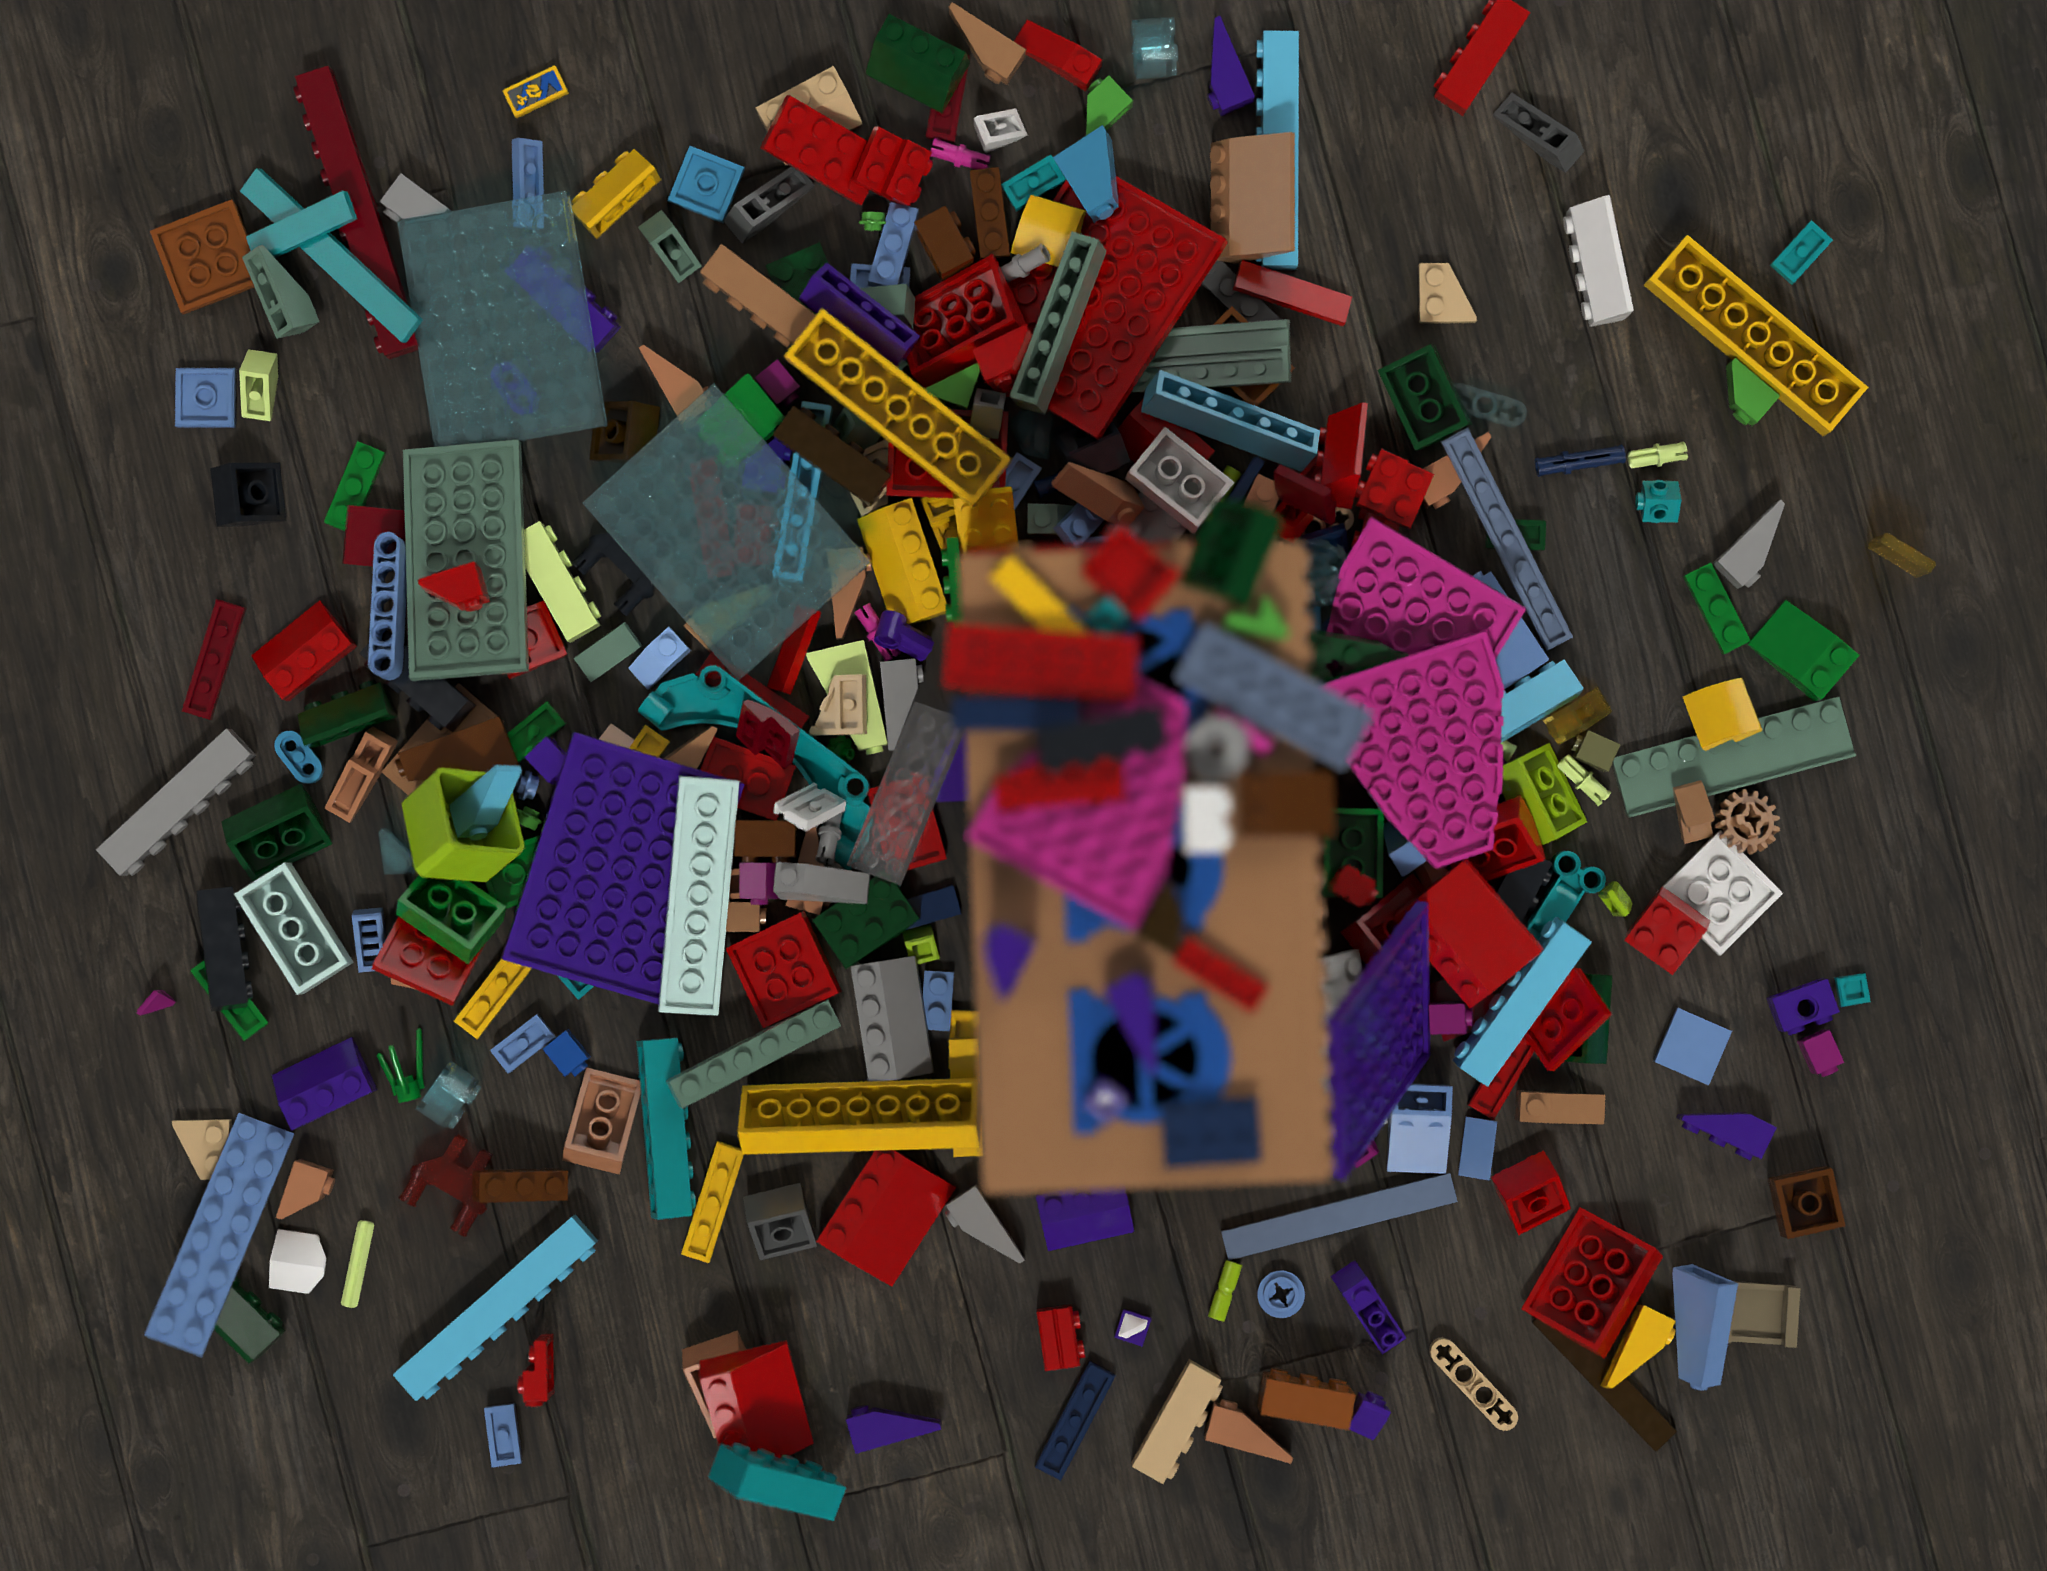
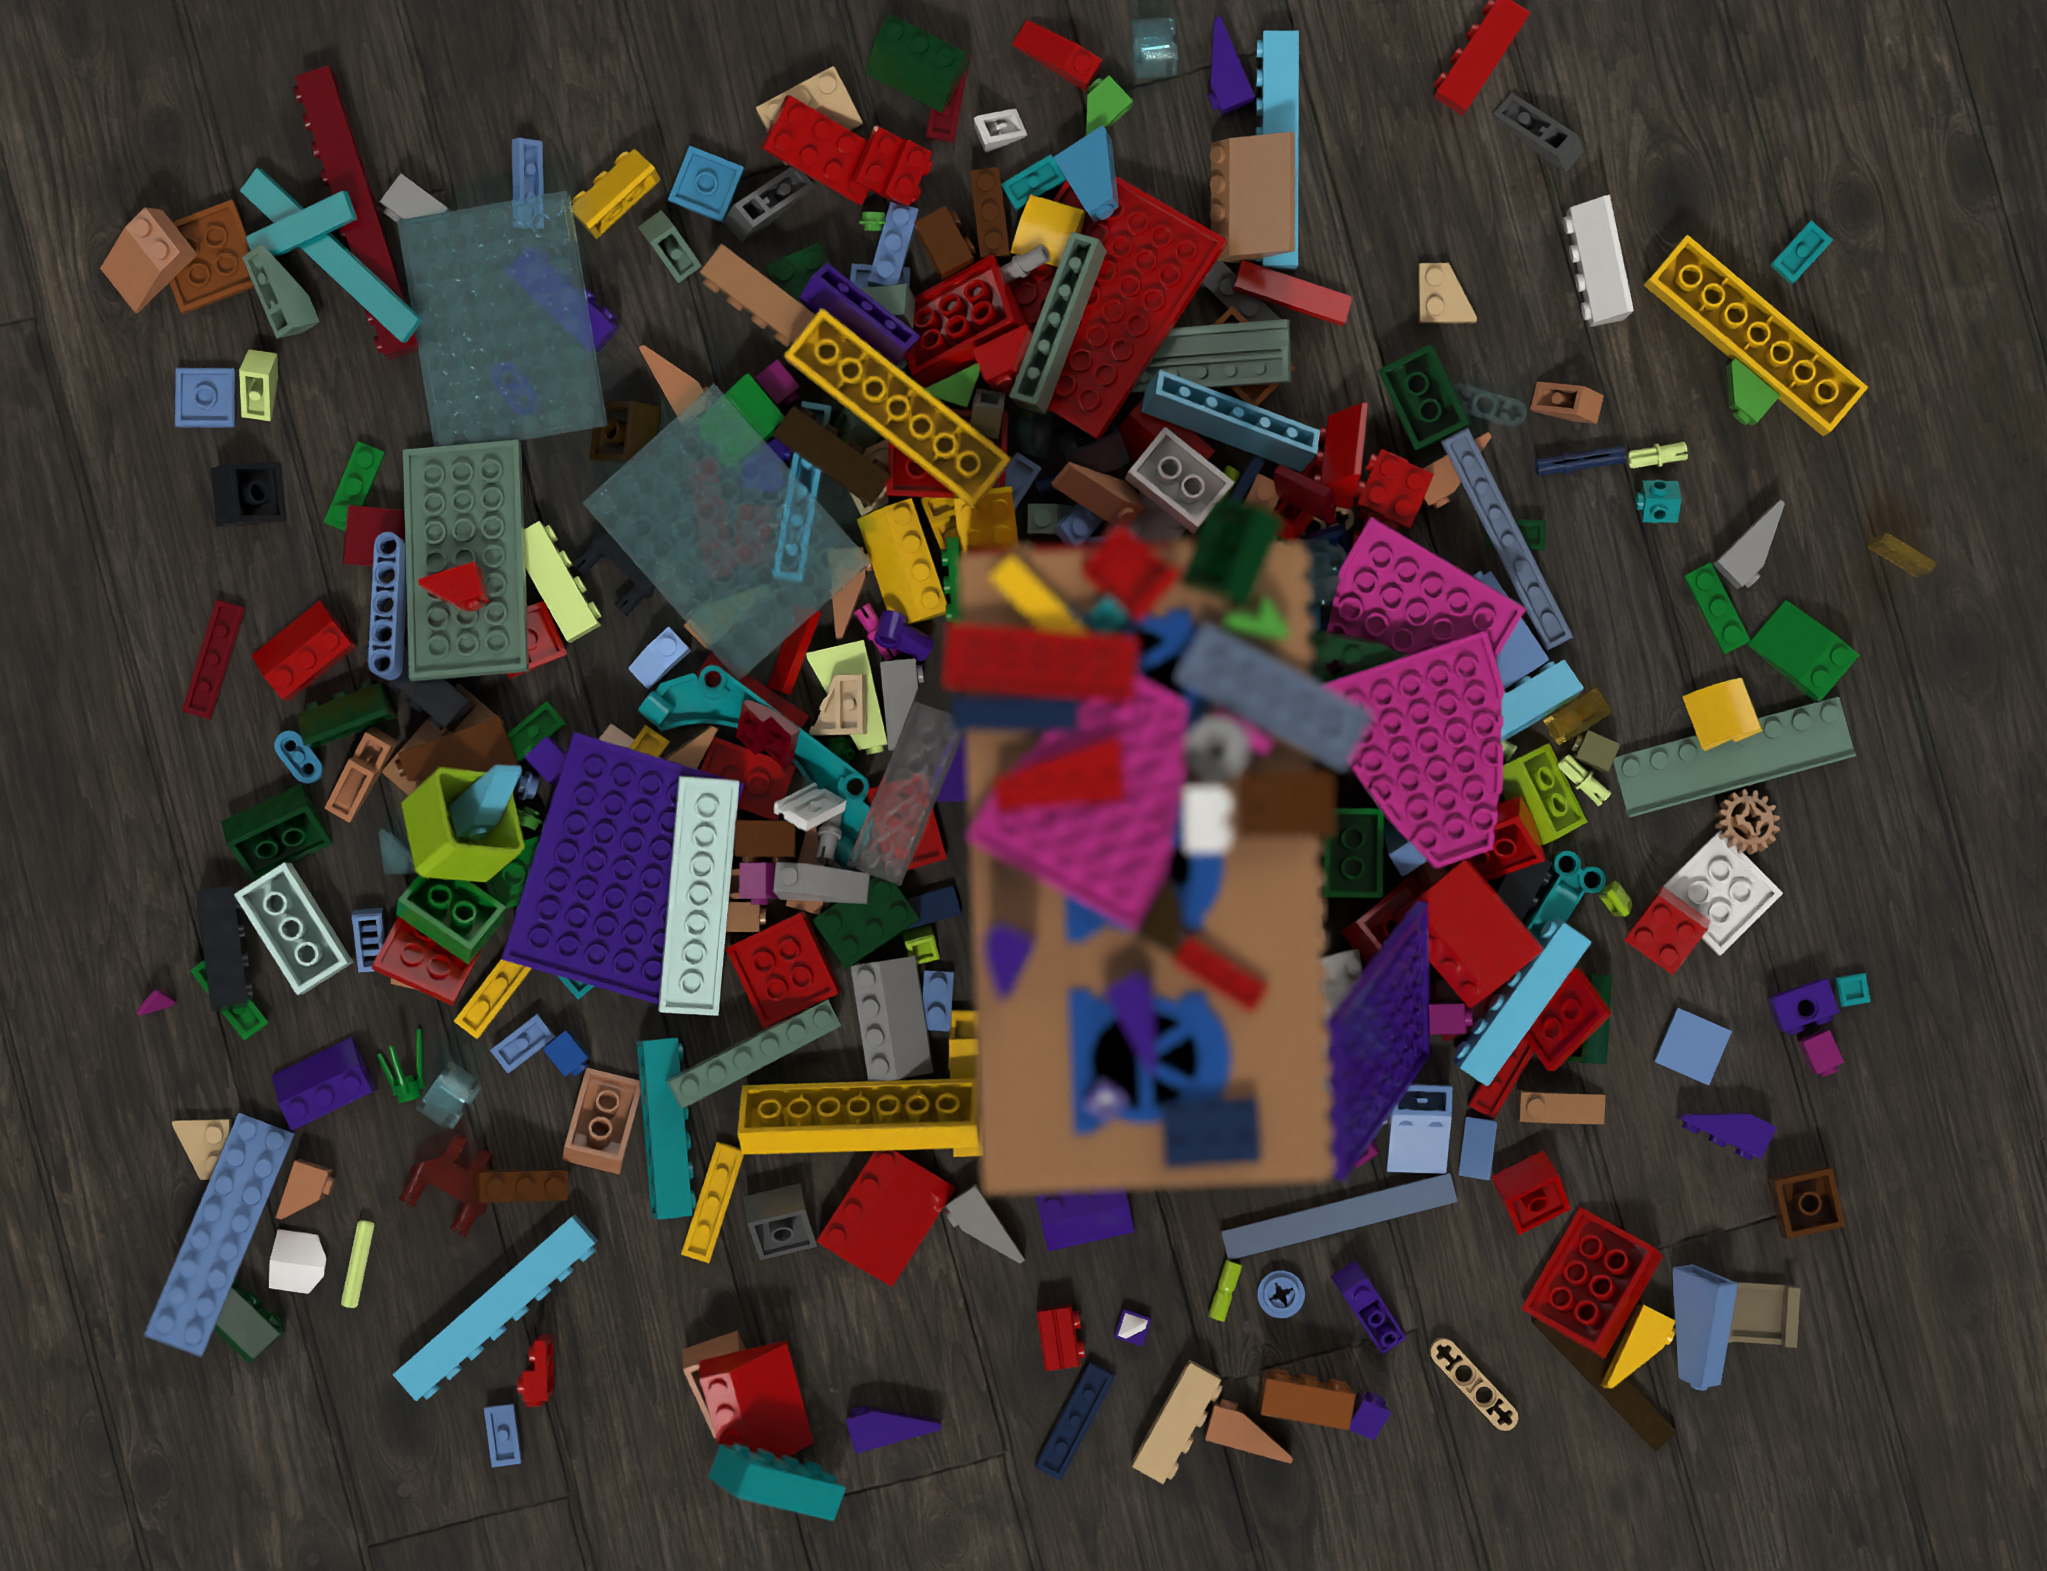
light grey brick [96,728,256,876] -> none
tile [502,65,569,119] -> none
sand green slope [573,622,642,682] -> none
dark pink pin [930,138,991,170] -> none
medium nougat slope [949,2,1026,85] -> none
black brick [1031,706,1169,776] -> none
red brick [1328,865,1378,907] -> none
medium nougat slope [1673,780,1715,844] -> none
none -> nougat slope [100,207,198,313]
none -> nougat slope [1530,382,1604,424]

